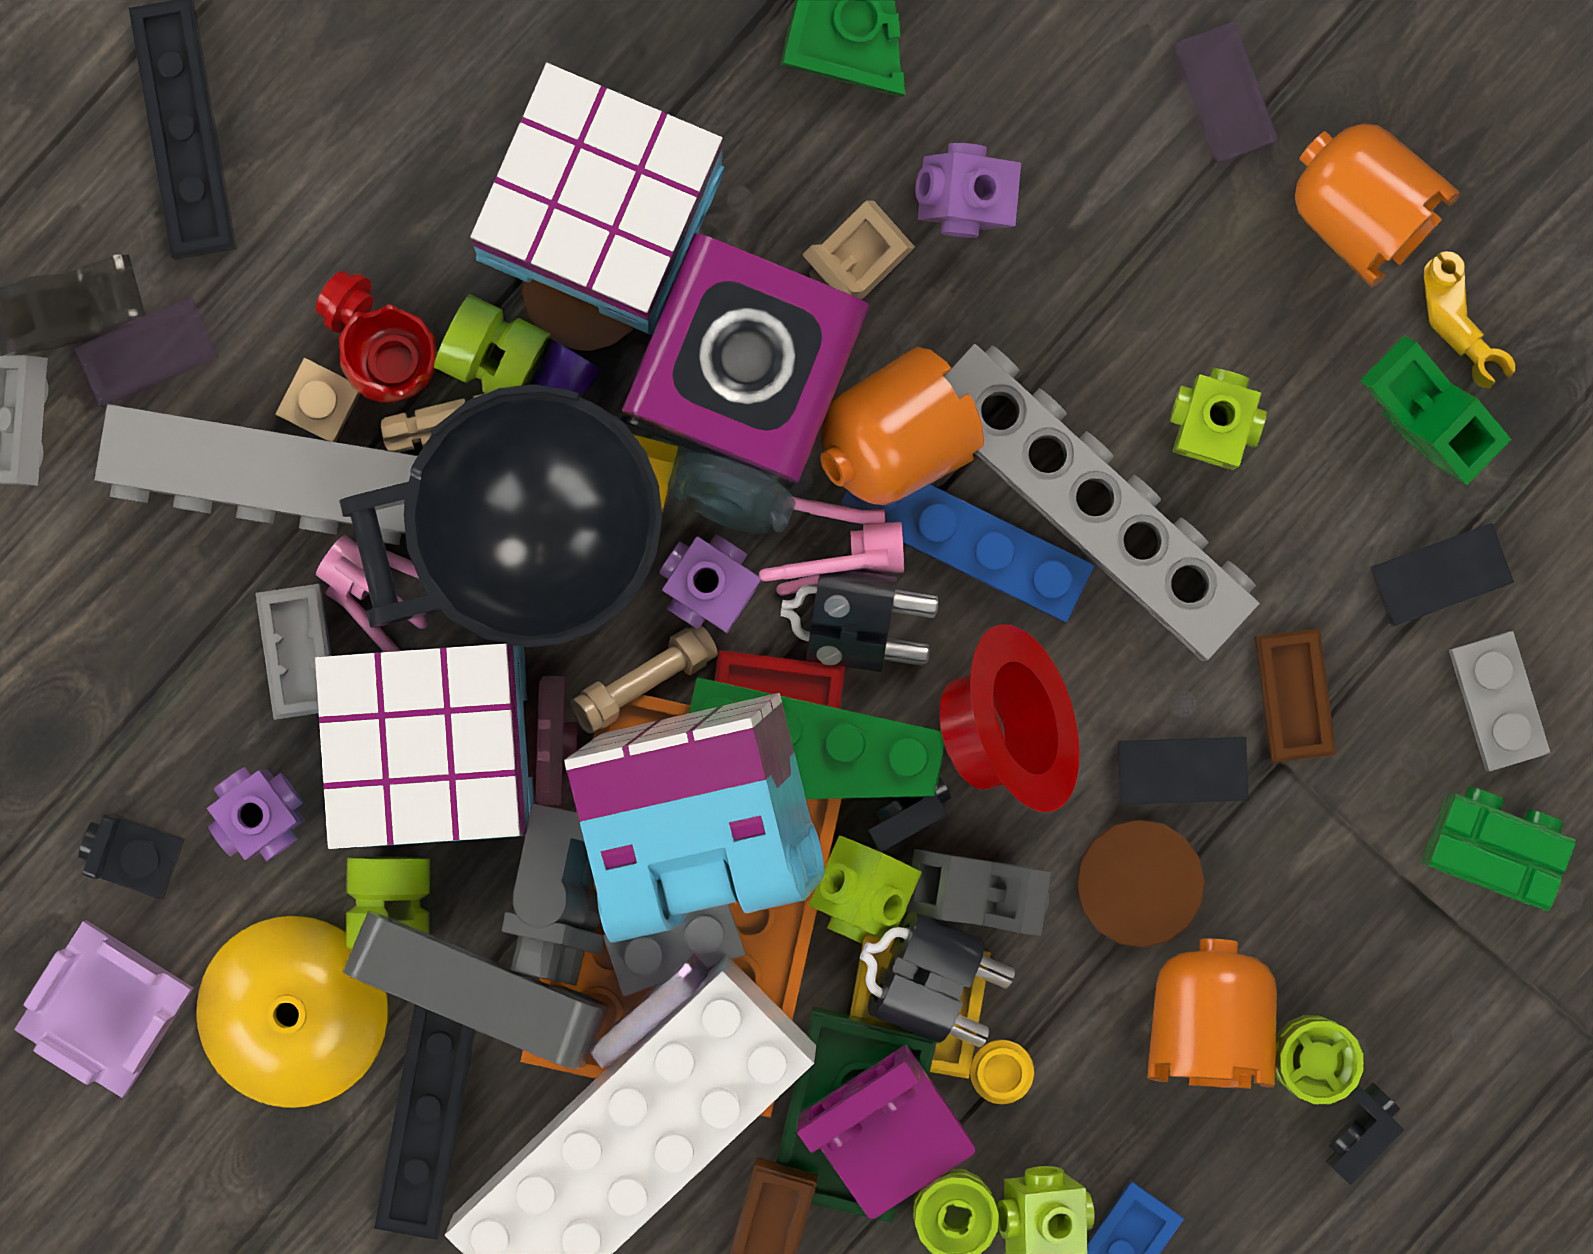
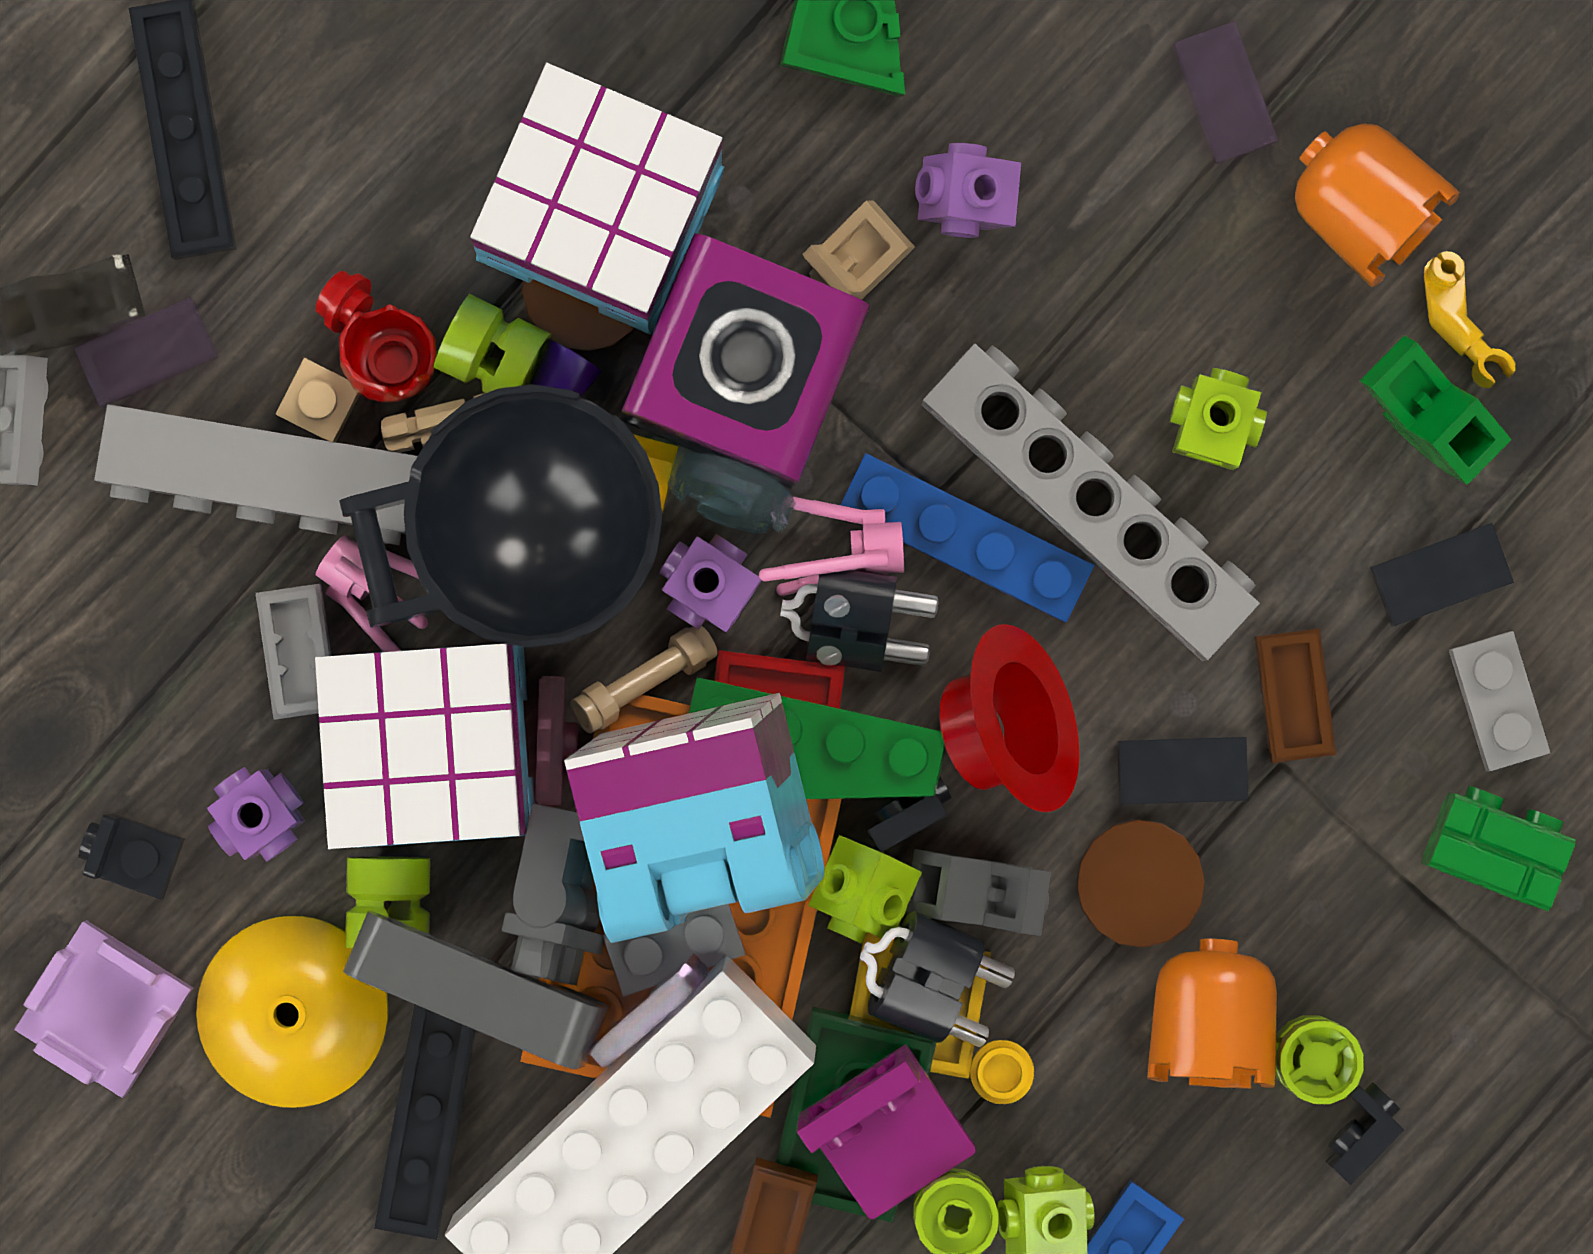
orange cylinder [820,347,985,505] -> none

